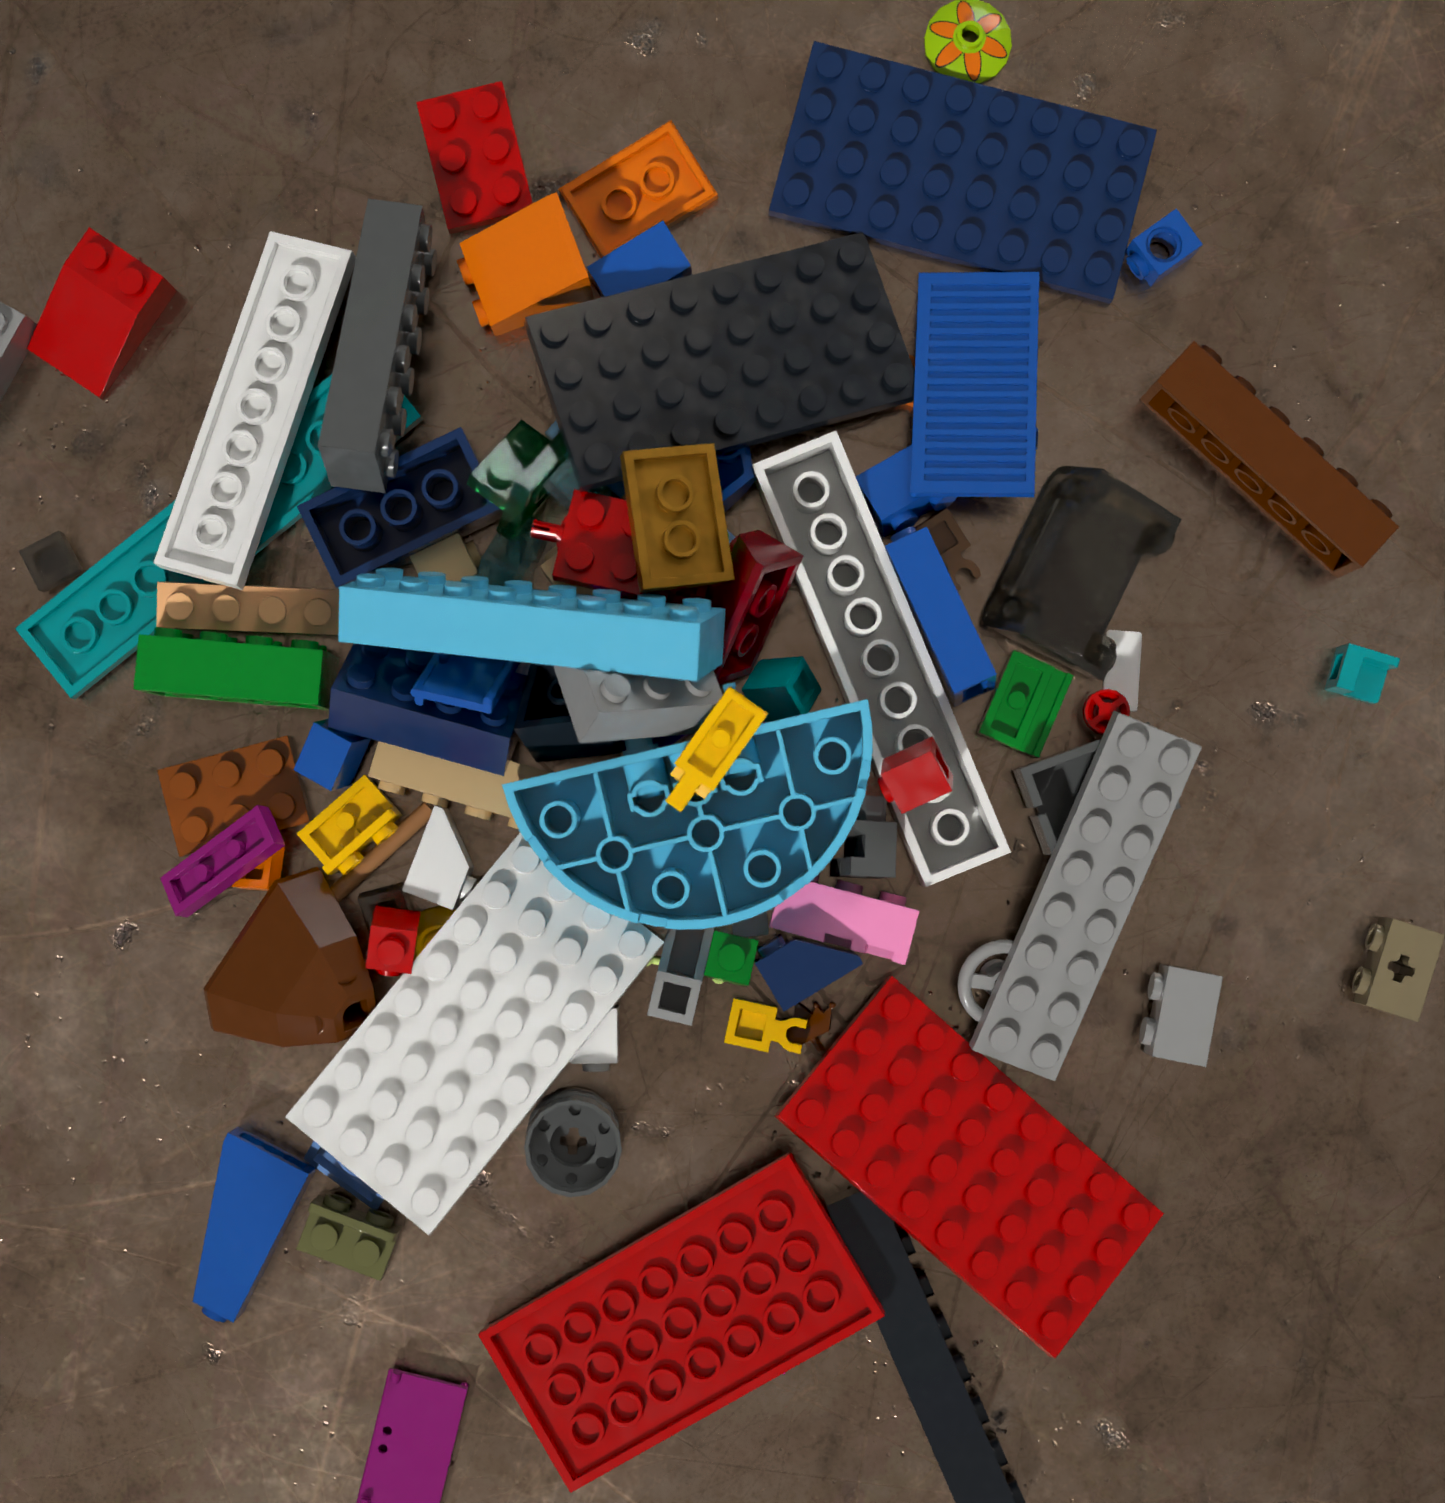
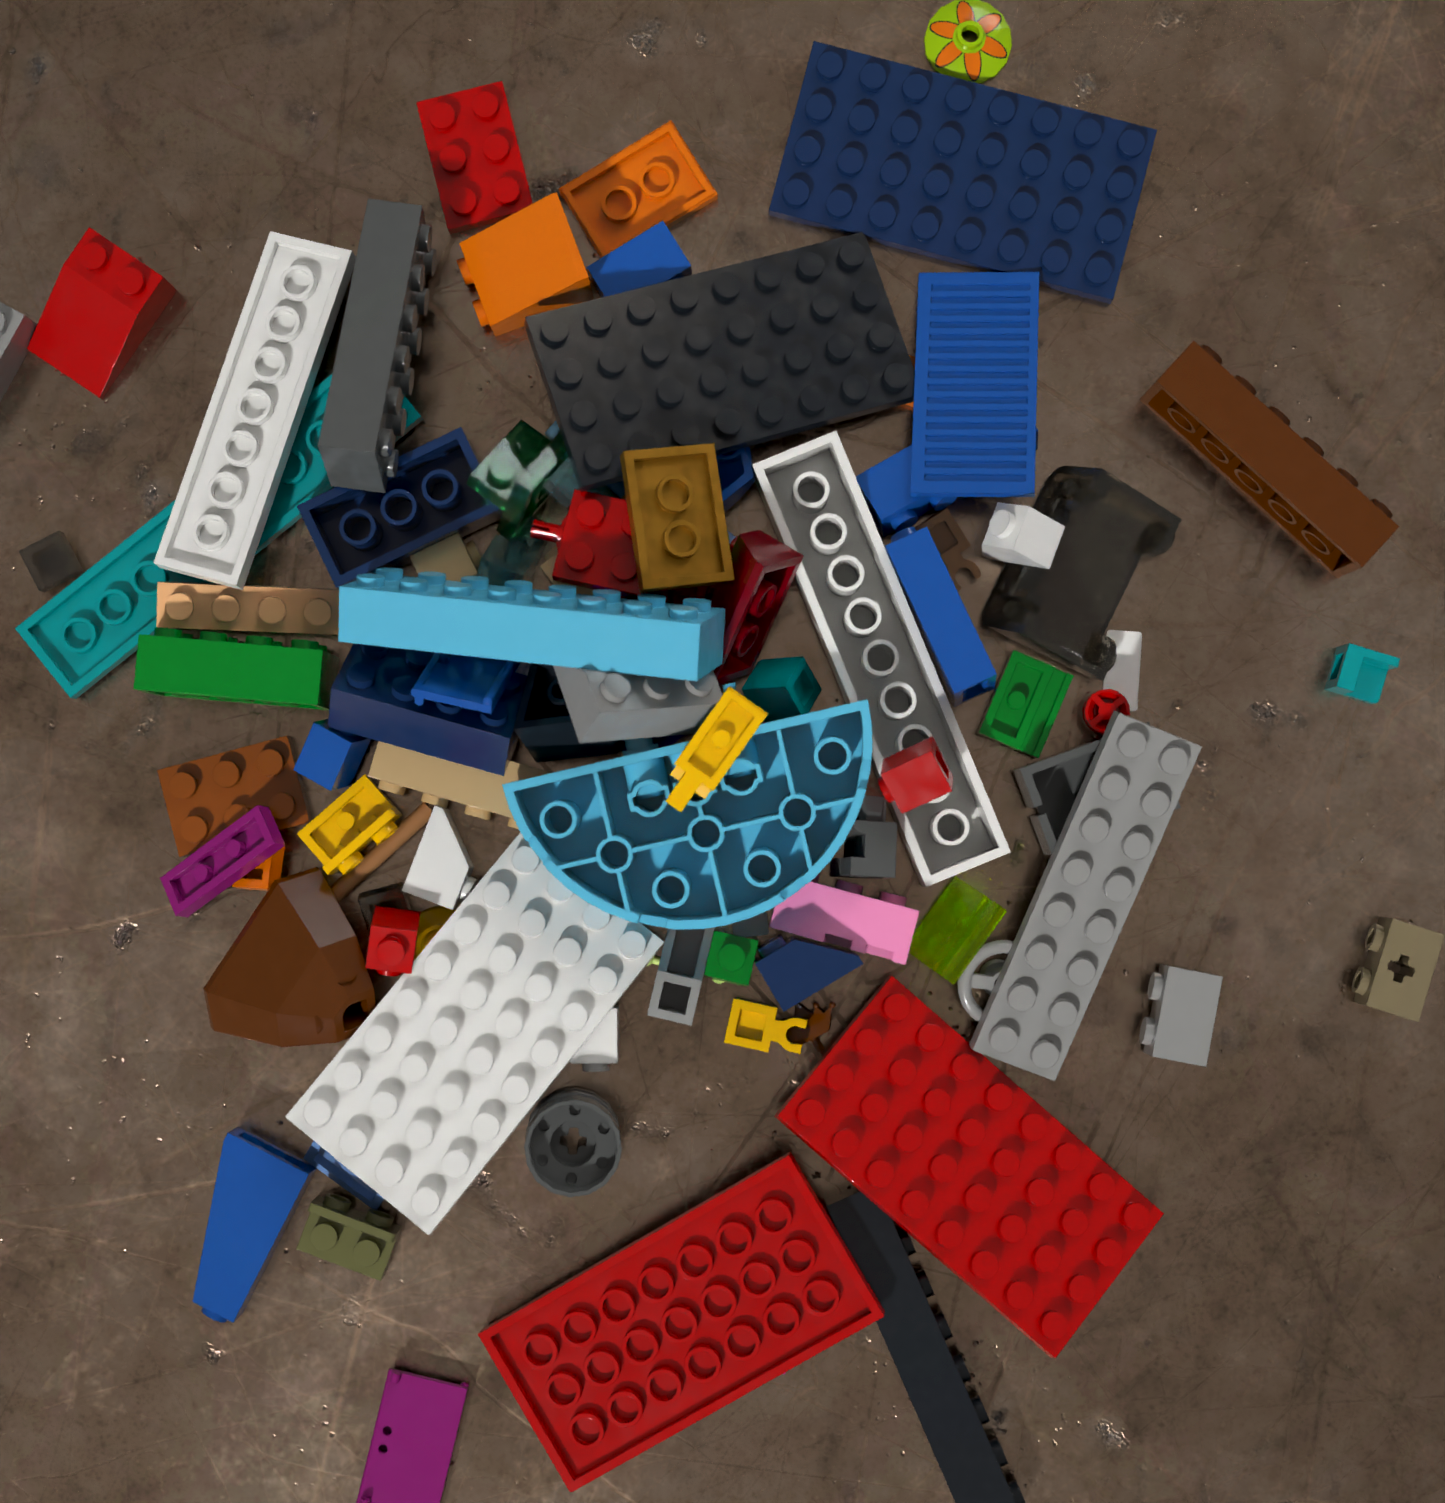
blue brick [1125,208,1203,287] -> none
none -> clear neon green plate [909,876,1007,985]
none -> white slope [982,502,1065,569]

